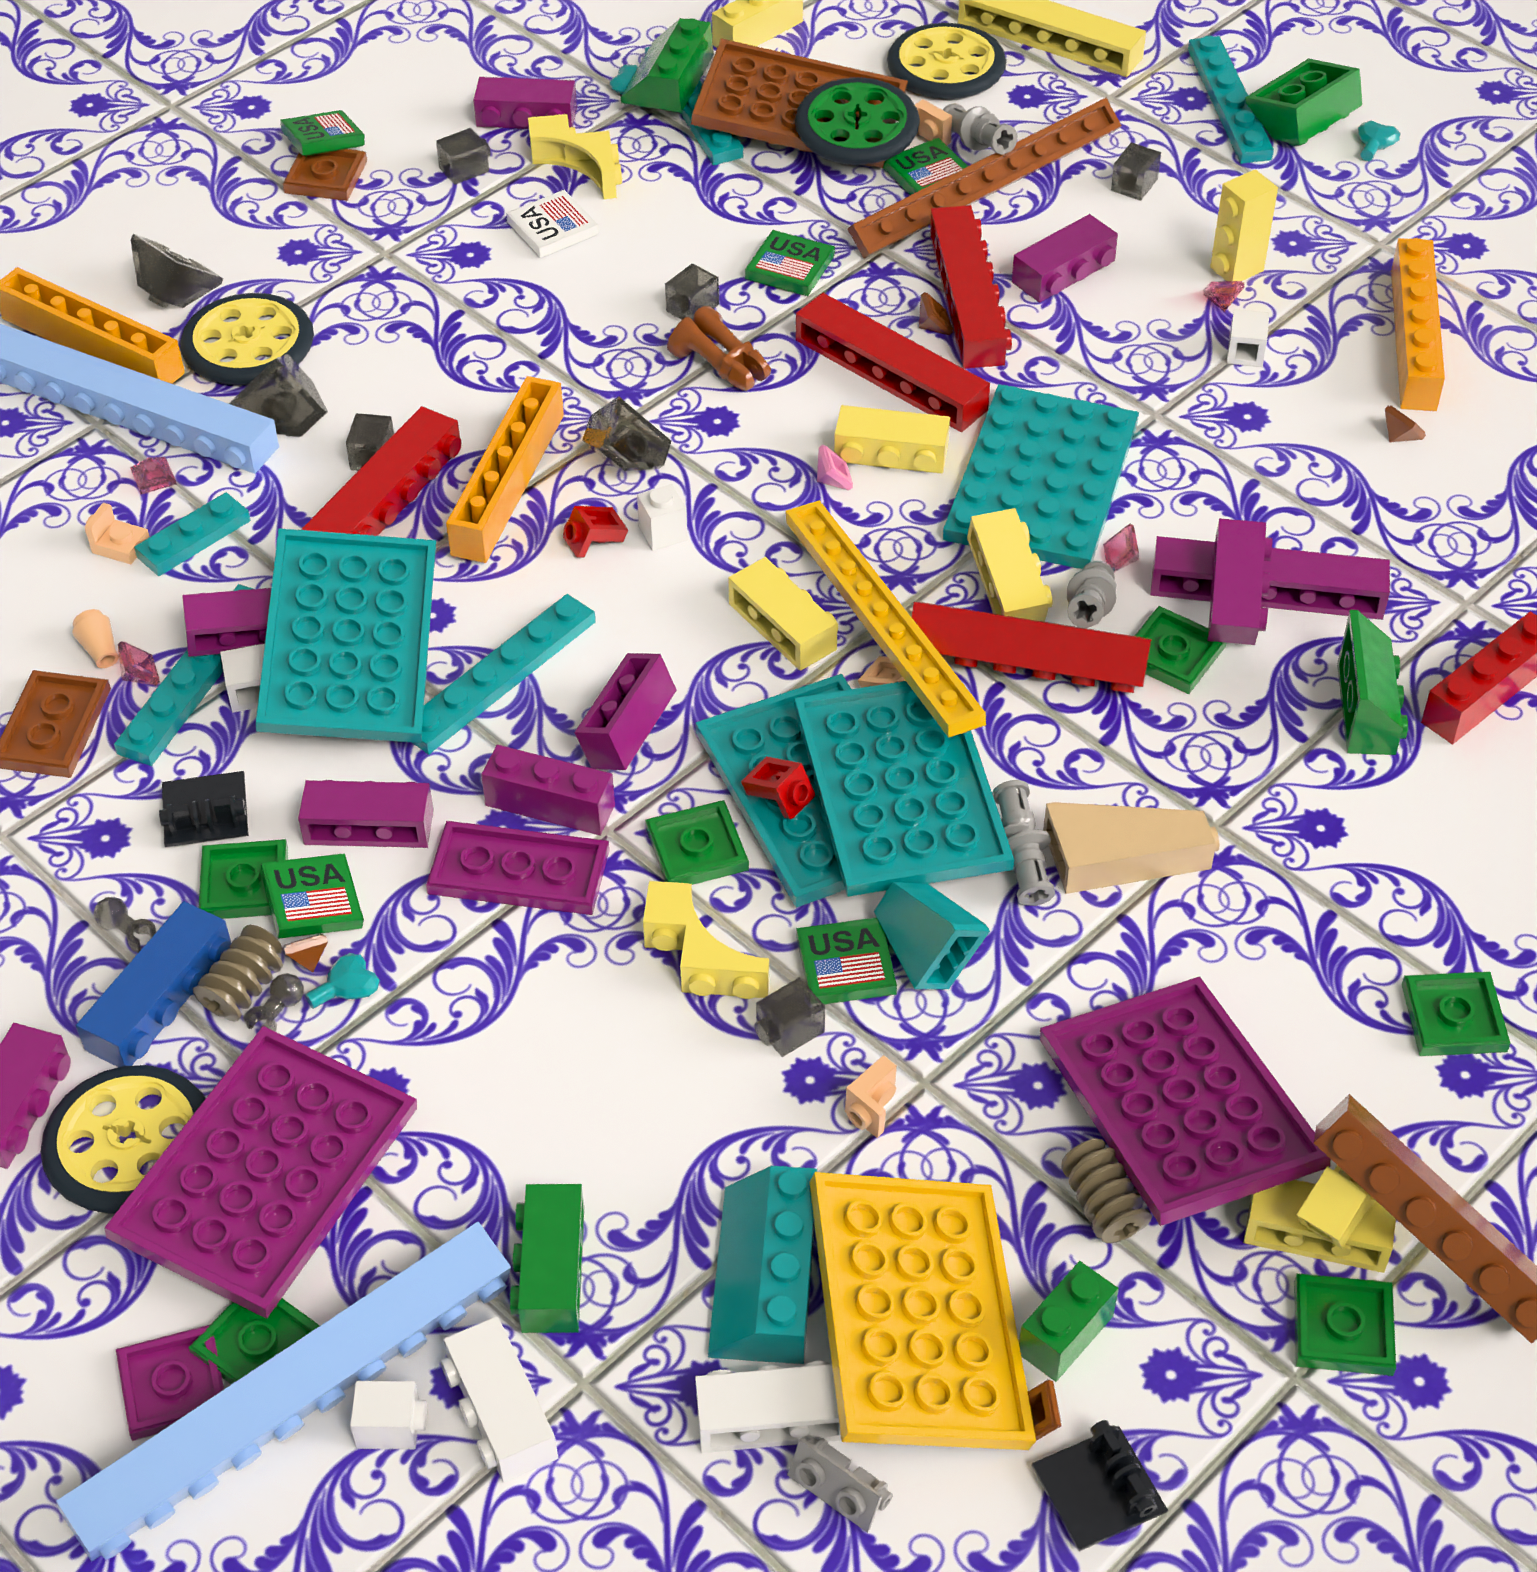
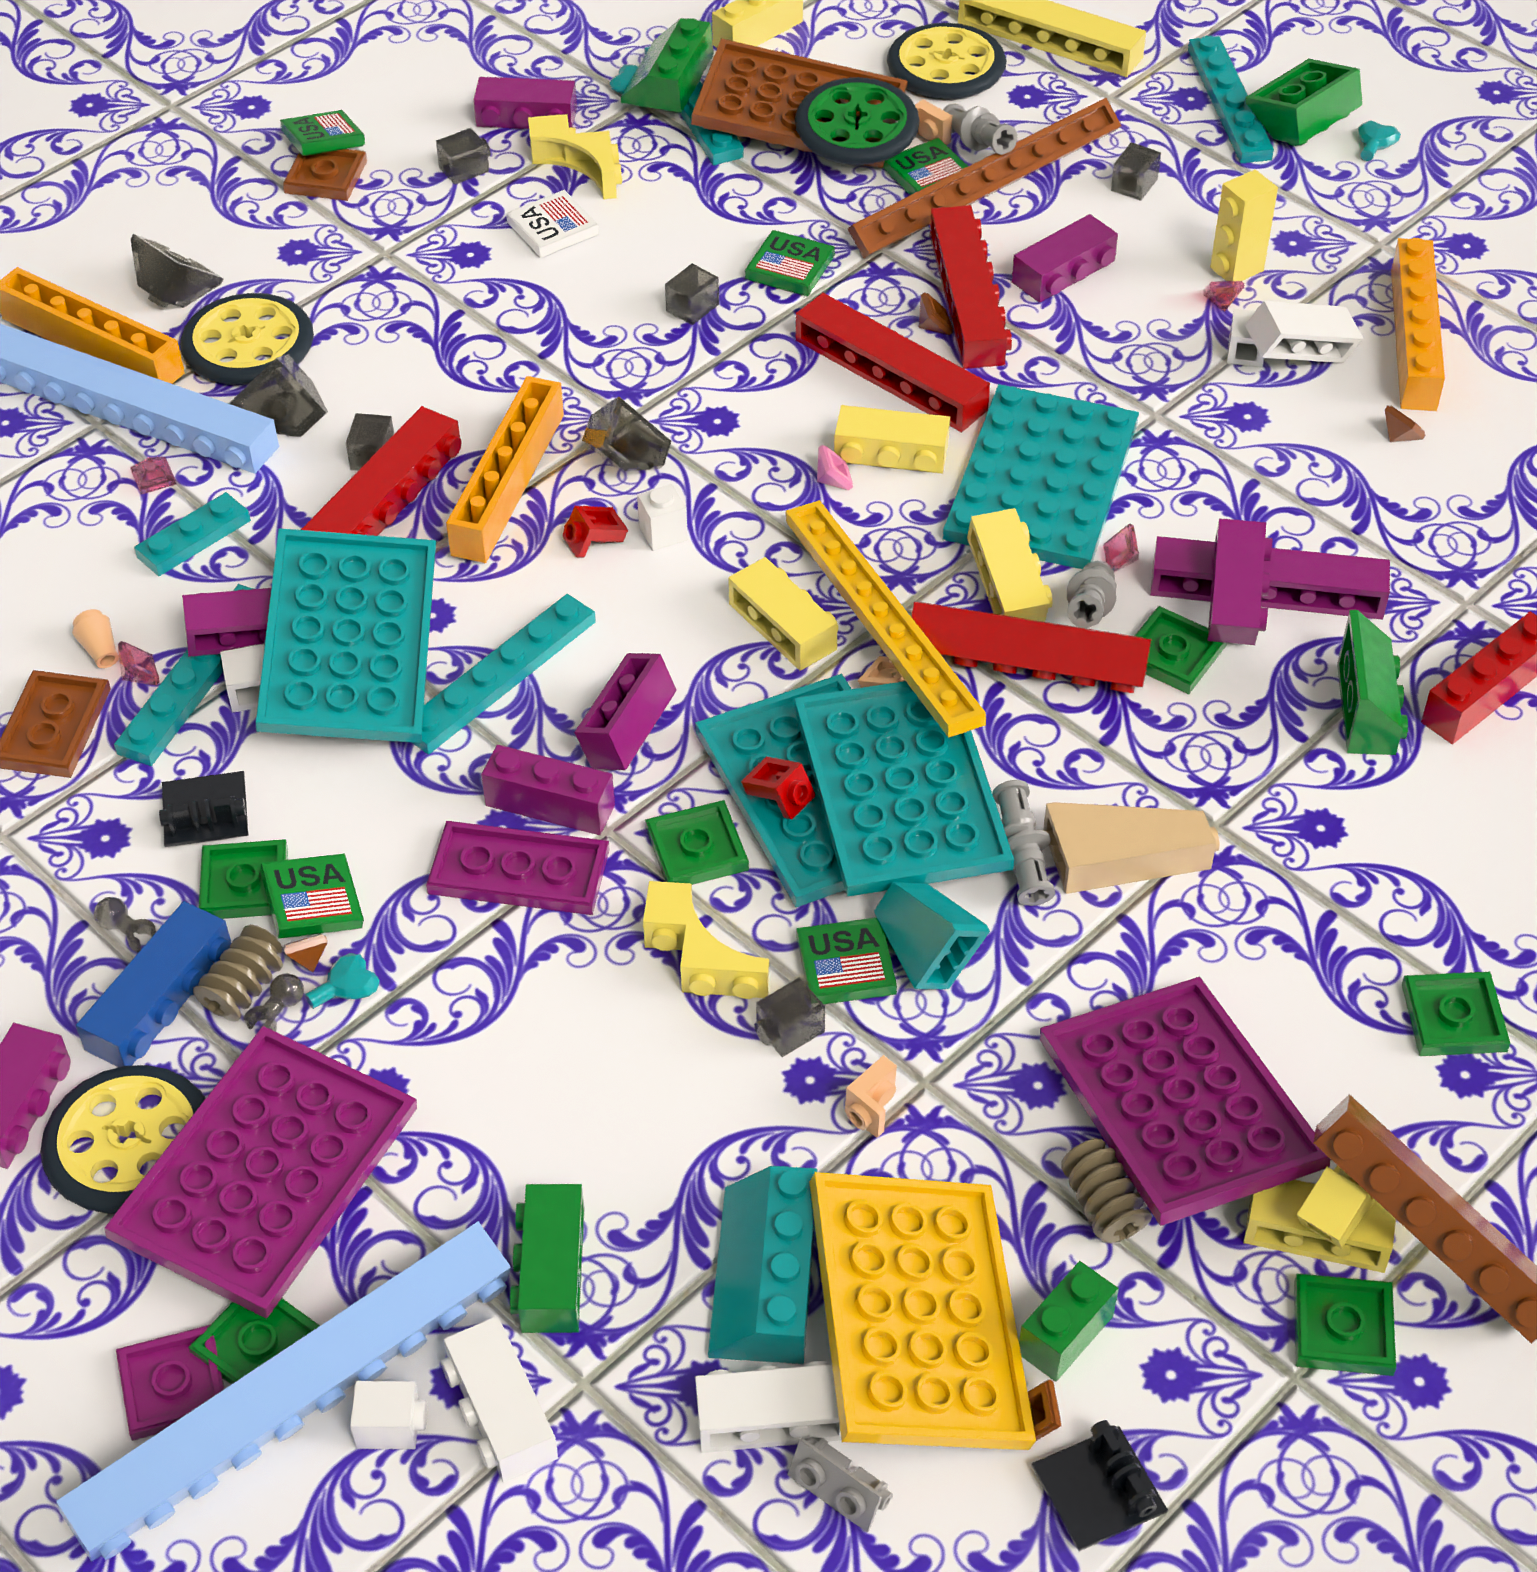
light nougat bracket [85,503,150,565] -> none
magenta brick [298,780,434,848] -> none
dark orange piece [667,306,771,391] -> none
none -> white brick [1245,300,1363,363]

